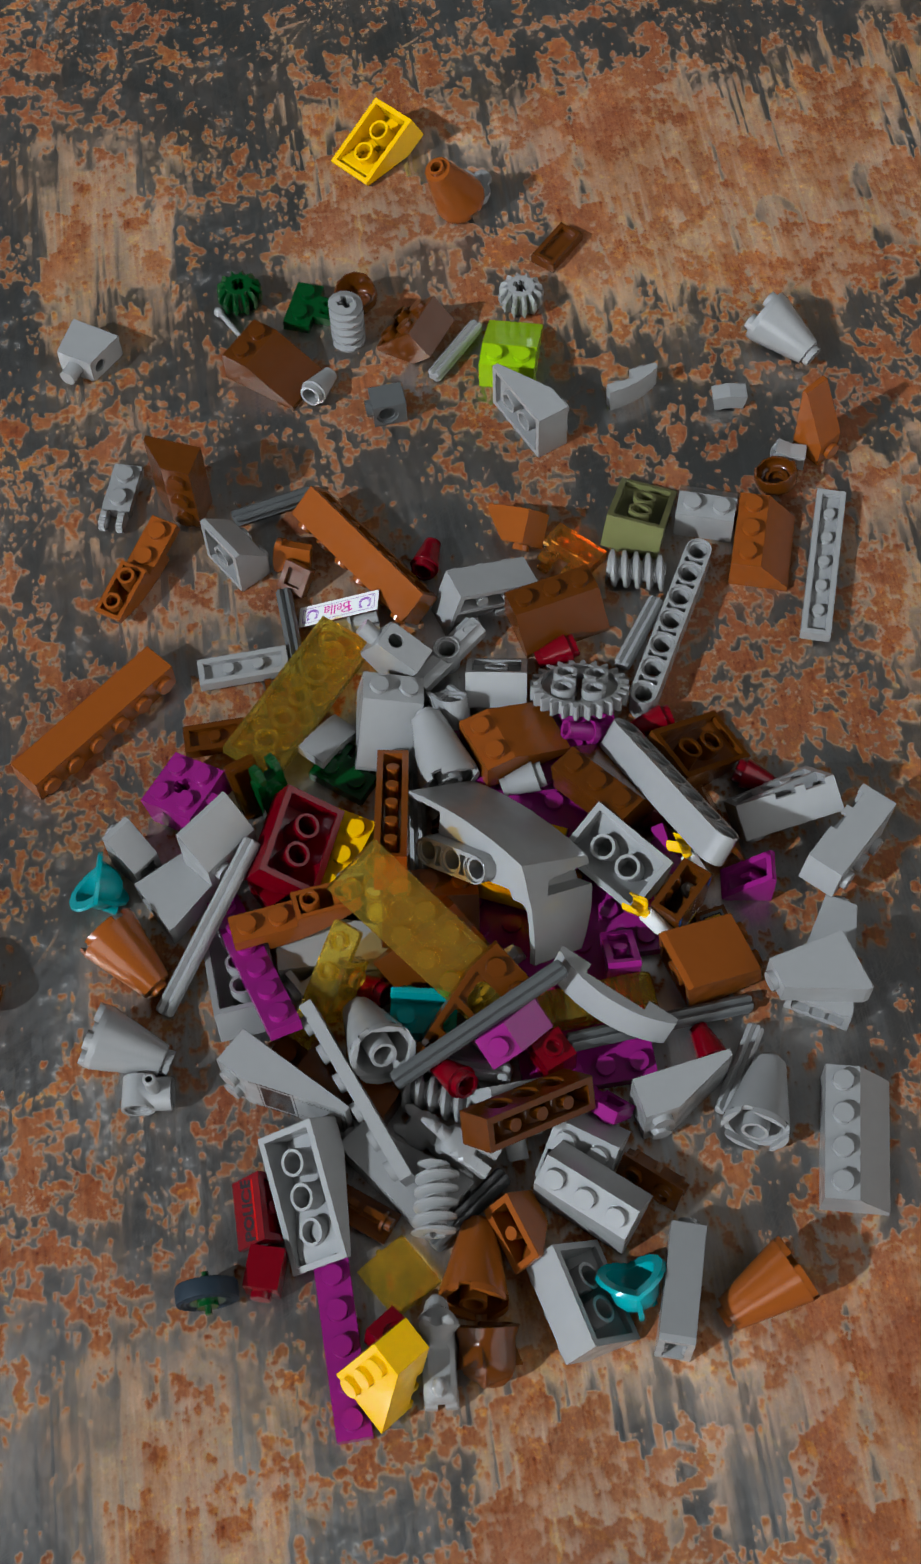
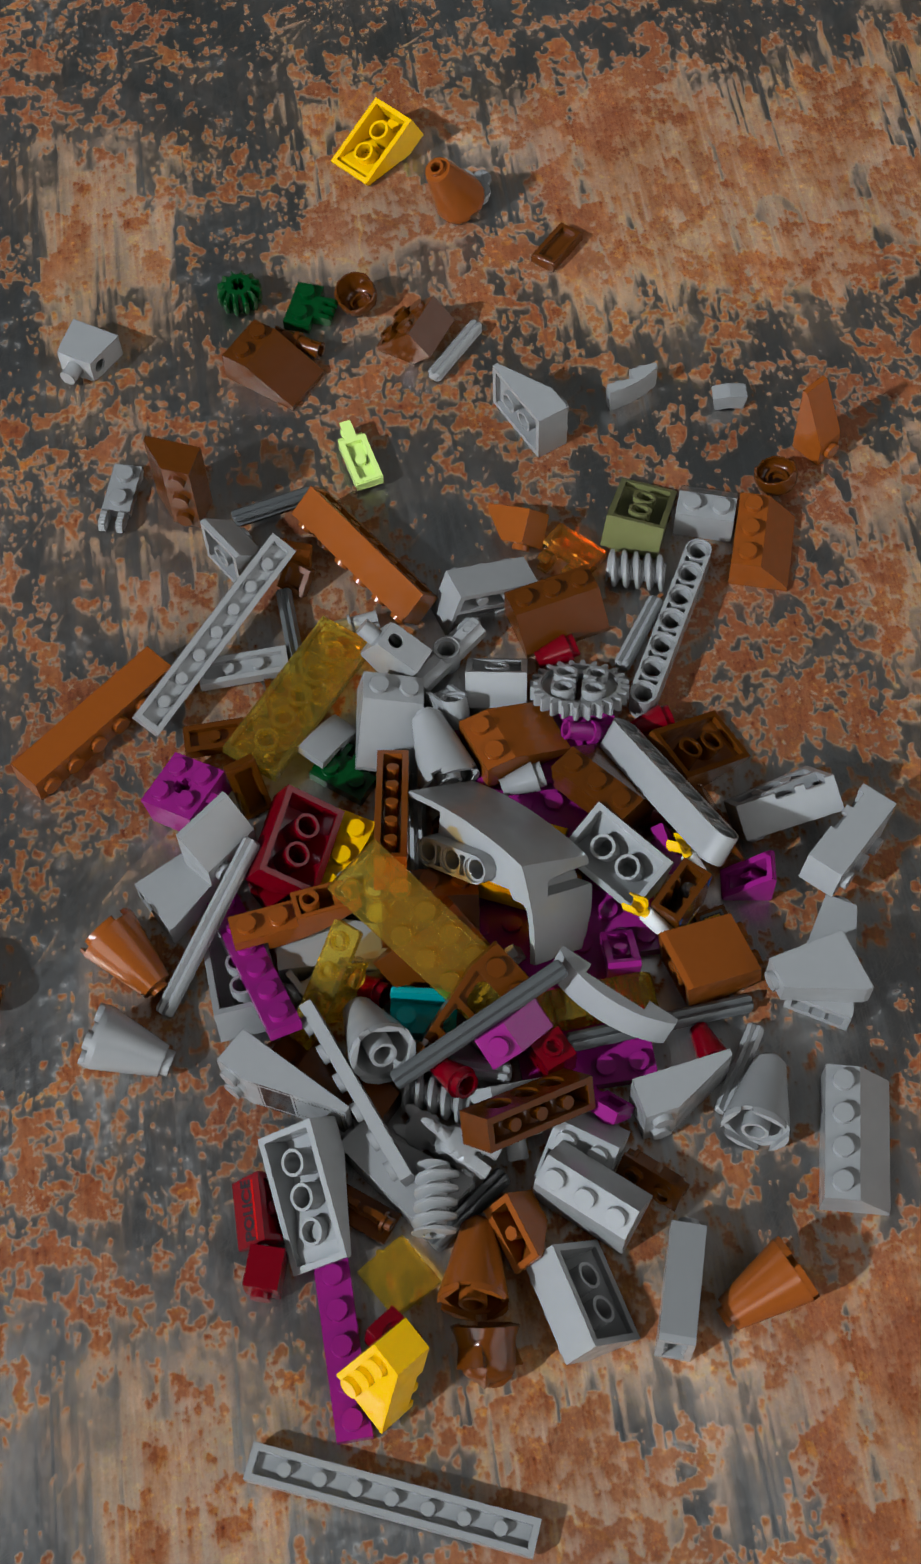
teal helmet [69,851,130,915] -> none
dark orange slope [94,515,180,623] -> none
light grey slope [102,817,162,884] -> none
light grey piece [121,1073,176,1116] -> none
black wheel [174,1271,240,1316] -> none
light grey hinge [214,307,241,337] -> none
dark green hinge [248,753,288,819] -> none
white sticker [298,589,379,628] -> none
light grey cone [300,367,337,406] -> none
light grey piece [328,291,366,352] -> none
dark grey brick [364,382,408,427] -> none
dark red cone [410,537,441,581] -> none
light grey animal [415,1294,460,1411] -> none
lime slope [479,320,543,387] -> none
light grey gear [498,272,544,318] -> none
teal helmet [595,1254,666,1322] -> none
dark red cone [730,758,777,790] -> none
light grey cone [744,291,821,366] -> none
light grey piece [770,438,807,470] -> none
light grey plate [799,488,846,642] -> none
none -> light grey plate [132,533,296,737]
none -> light grey plate [243,1441,542,1560]
none -> reddish brown pin [274,326,325,359]
none -> yellowish green hinge [338,420,384,491]

